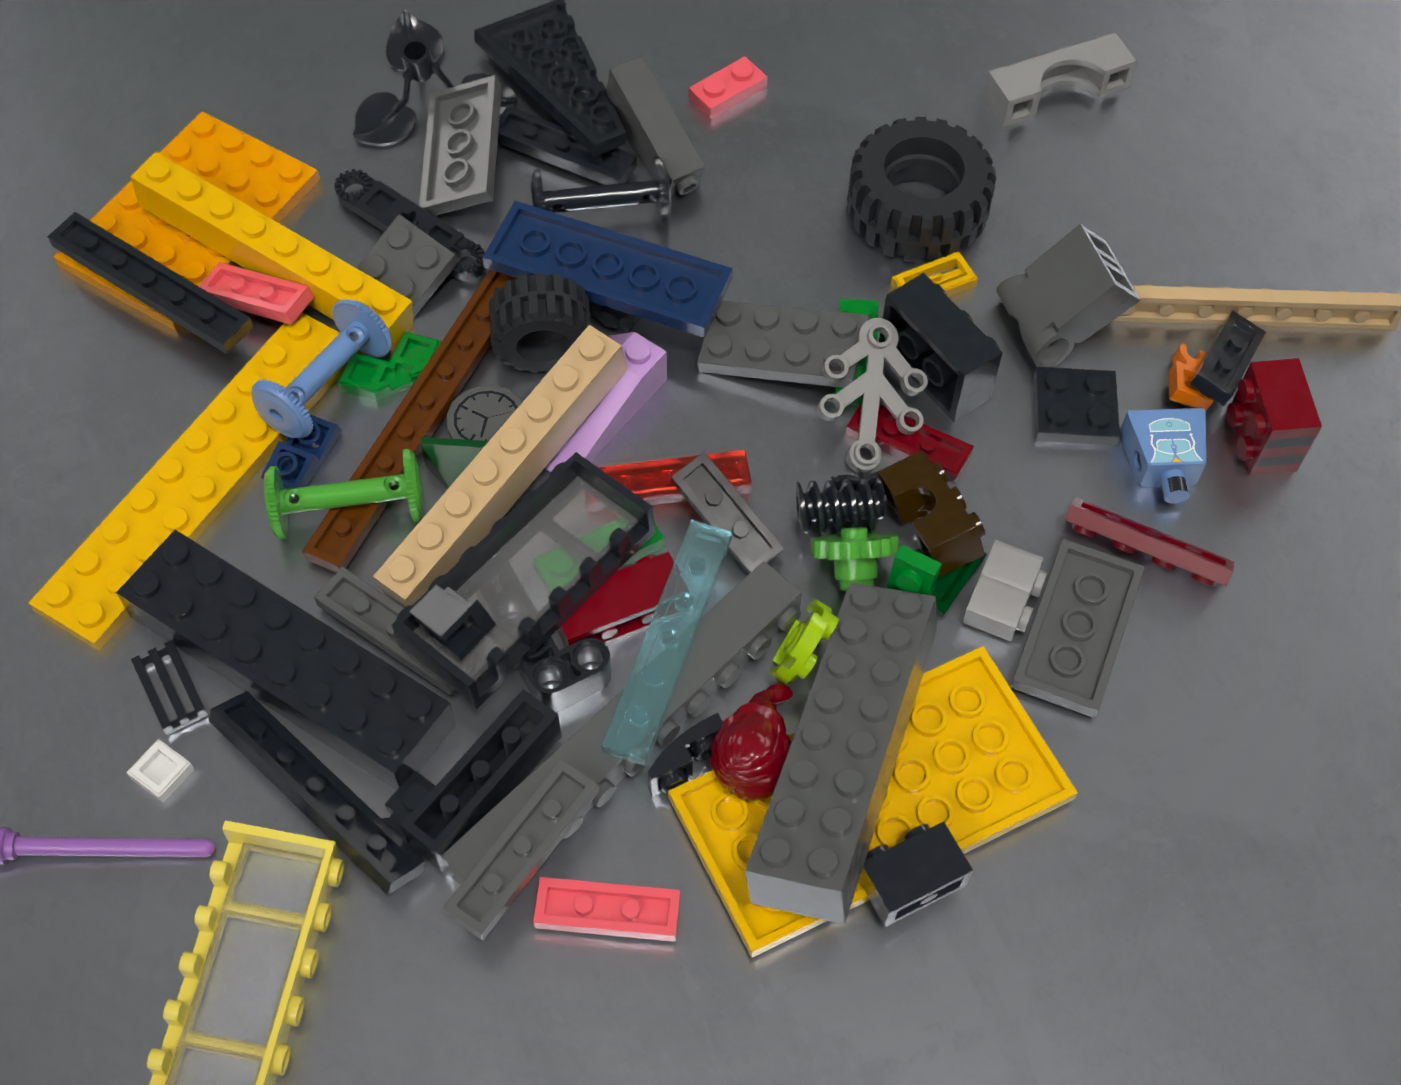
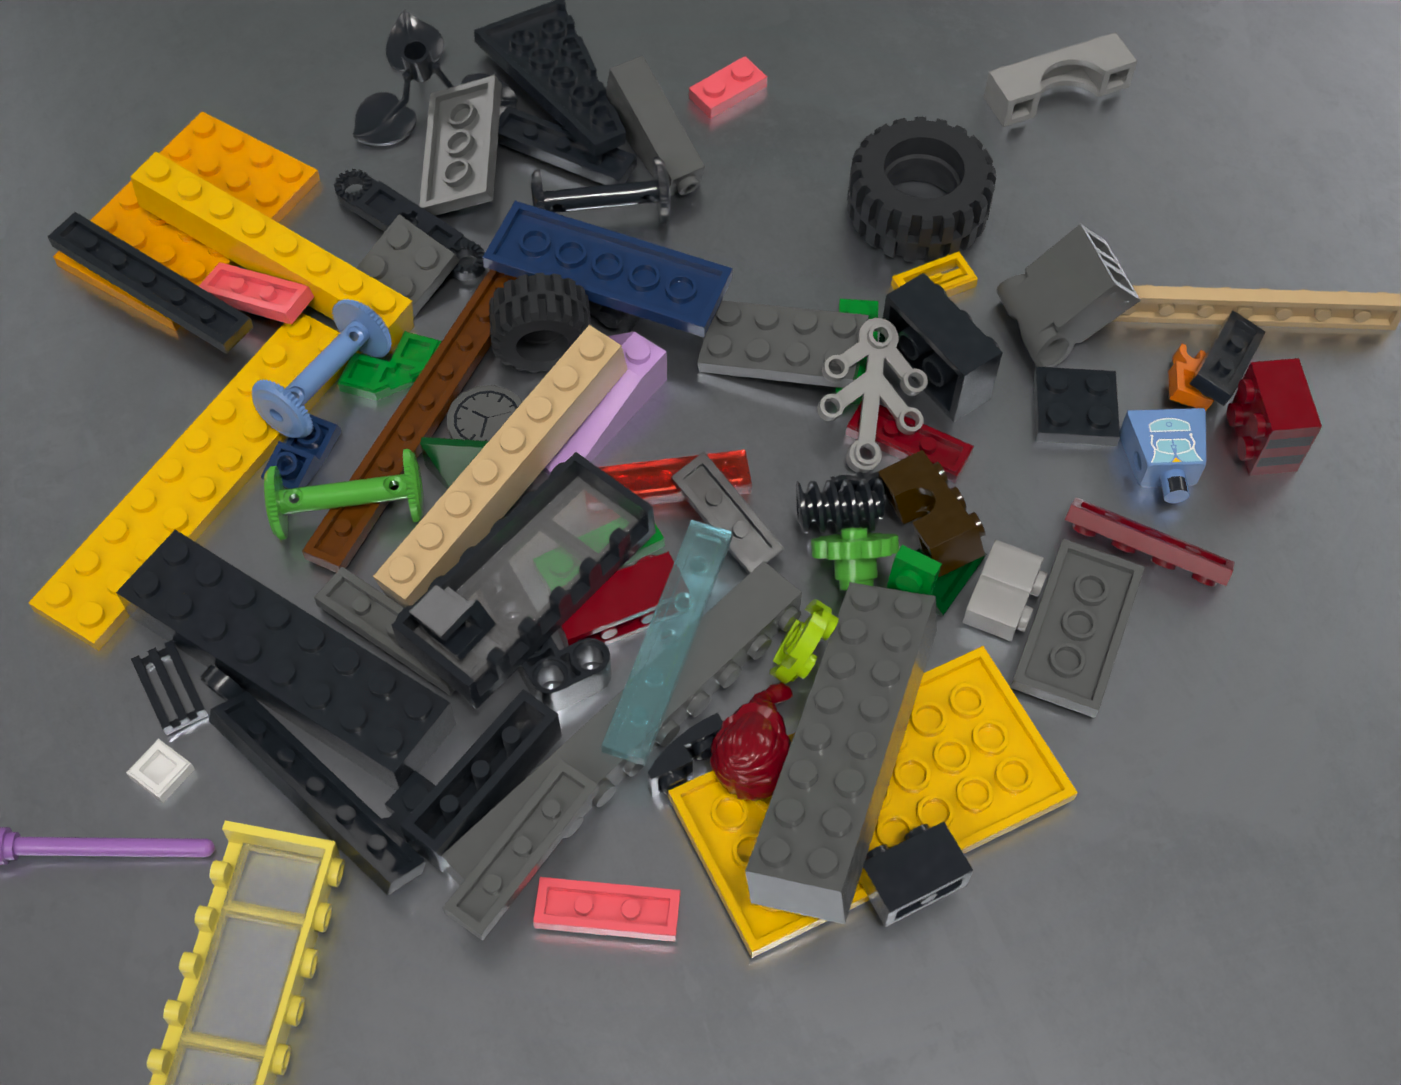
none -> black tile [200,664,245,701]

